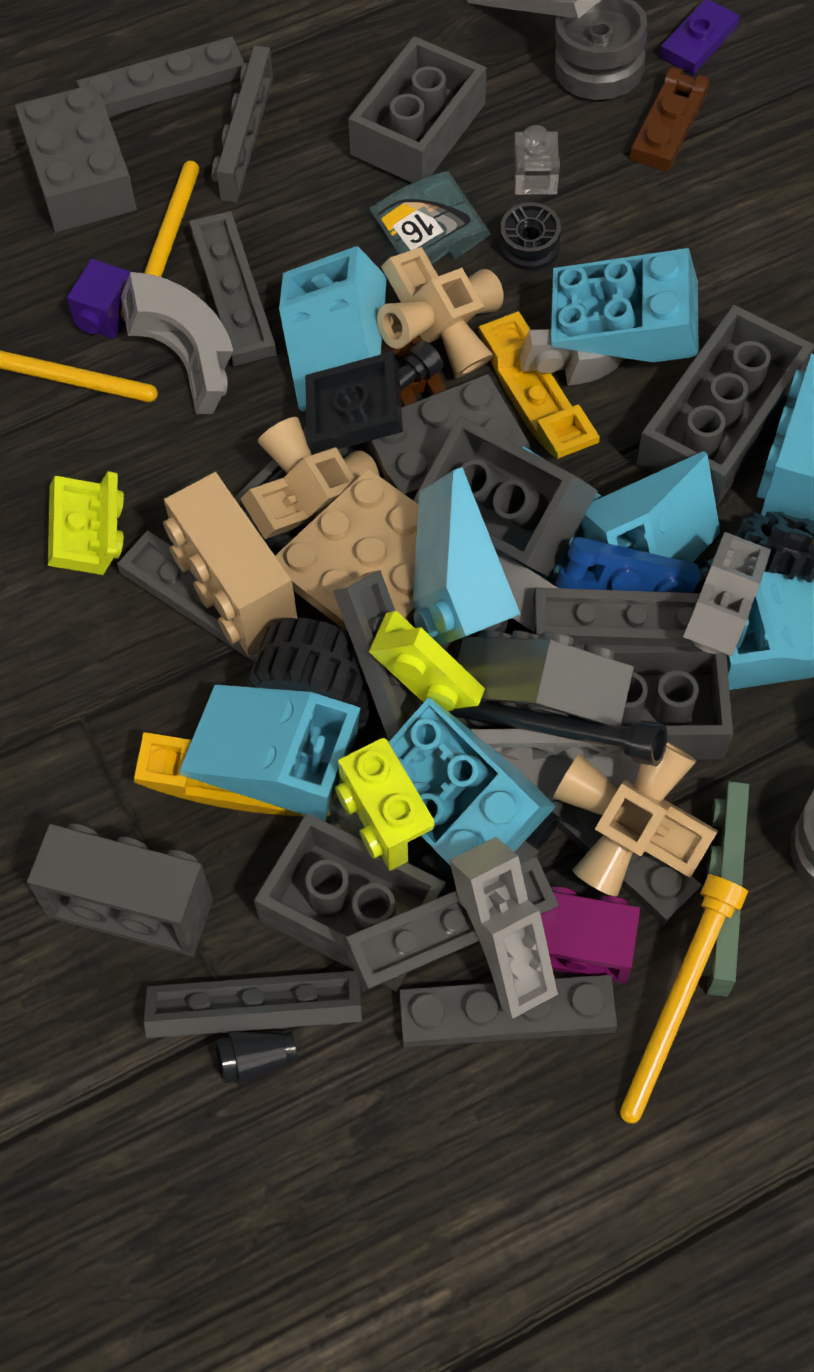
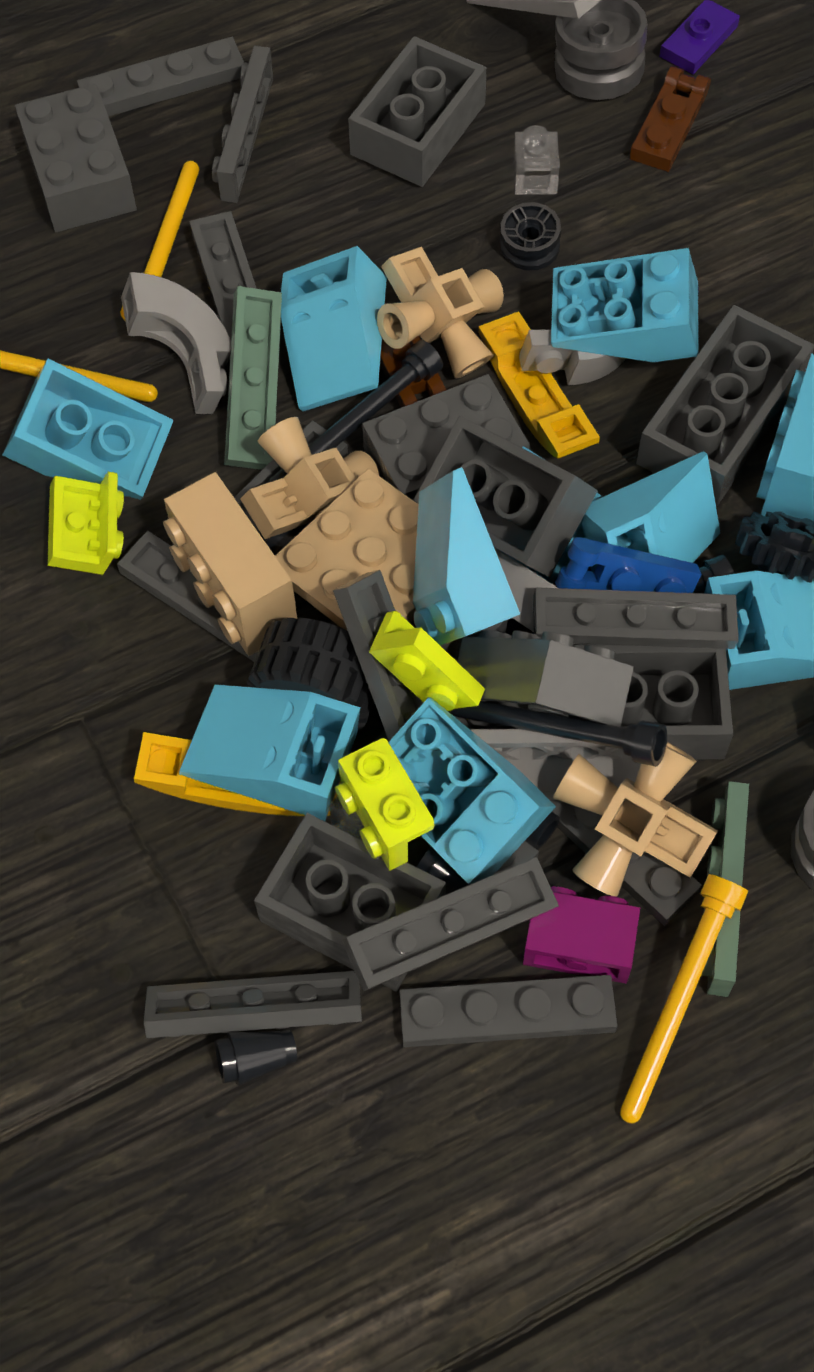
dark grey brick [27,823,213,957] -> none
dark purple brick [67,258,130,339] -> none
black plate [305,351,403,455] -> none
slope [369,171,491,264] -> none
light grey slope [449,837,558,1019] -> none
light grey slope [683,532,771,656] -> none
none -> medium azure slope [2,358,174,500]
none -> sand green plate [224,286,282,470]

